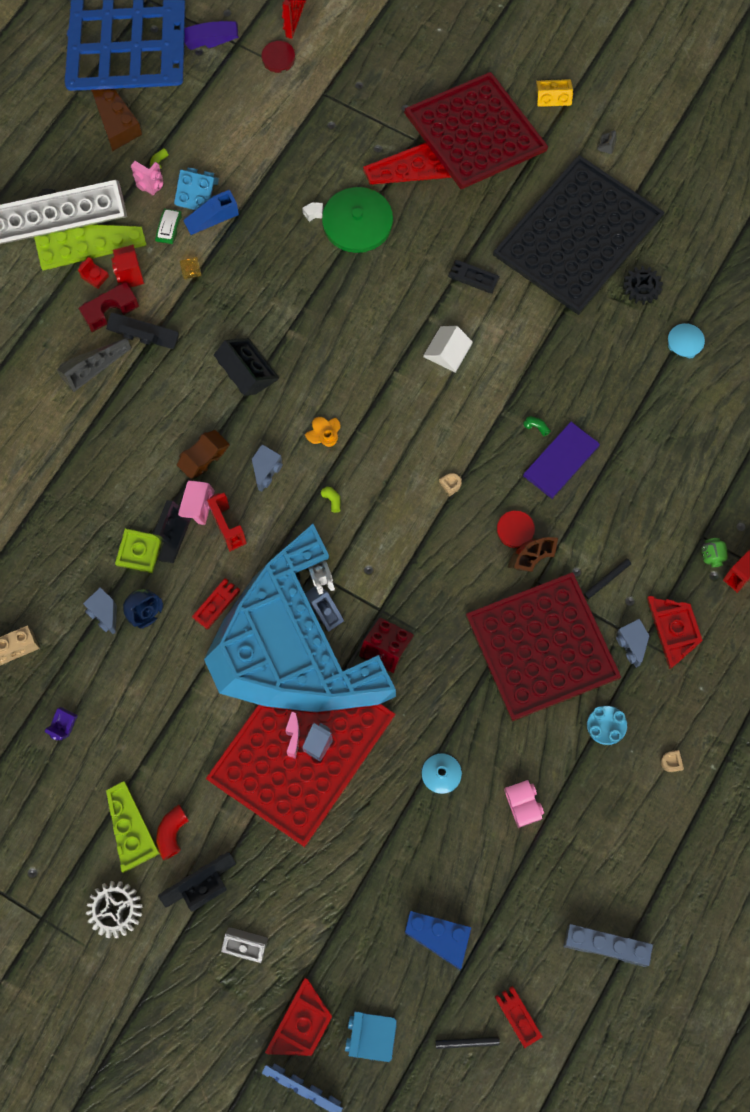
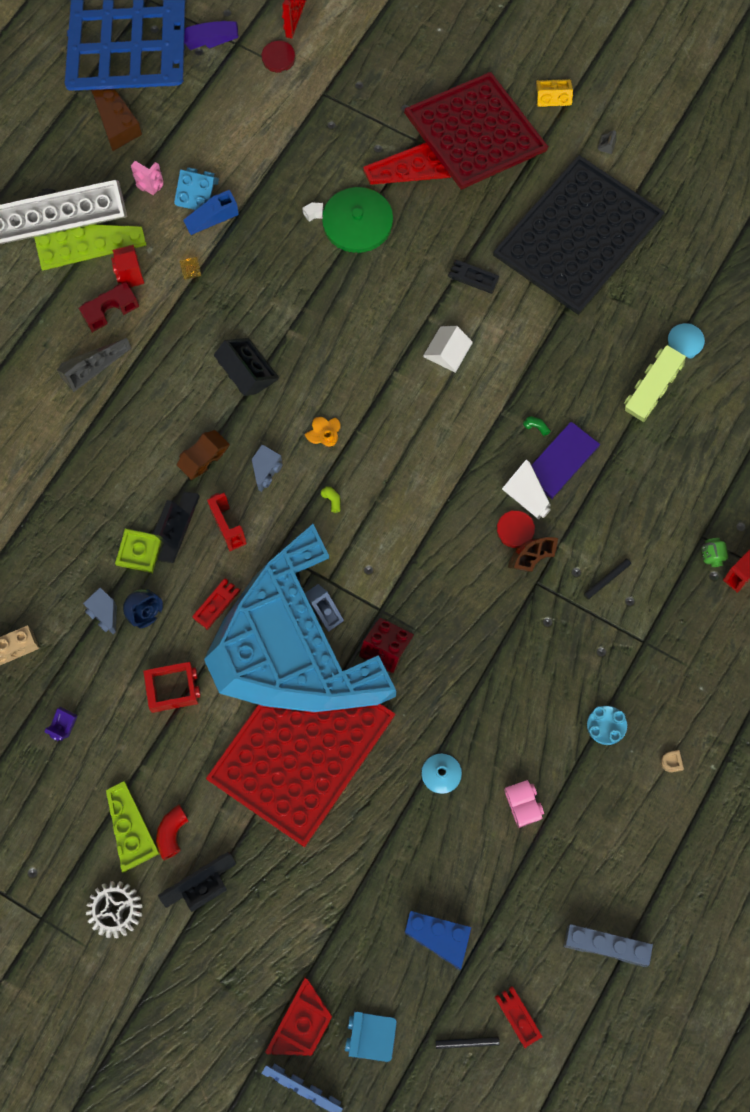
red bracket [78,257,109,289] -> none
black bracket [106,313,179,350] -> none
lime arm [149,148,169,169] -> none
slope [155,208,182,244] -> none
bright pink panel [178,481,215,525] -> none
light grey slope [221,927,268,963] -> none
bright pink slope [285,712,300,758] -> none
sand blue slope [302,723,333,761] -> none
white hinge [308,560,335,595] -> none
tan tile [439,473,461,496] -> none
dark red plate [466,572,621,722] -> none
sand blue slope [616,619,649,668] -> none
black gear [623,266,663,305] -> none
red wing [647,596,703,669] -> none
none -> red window [143,662,201,713]
none -> white slope [502,460,551,520]
none -> yellowish green wedge [624,345,686,422]

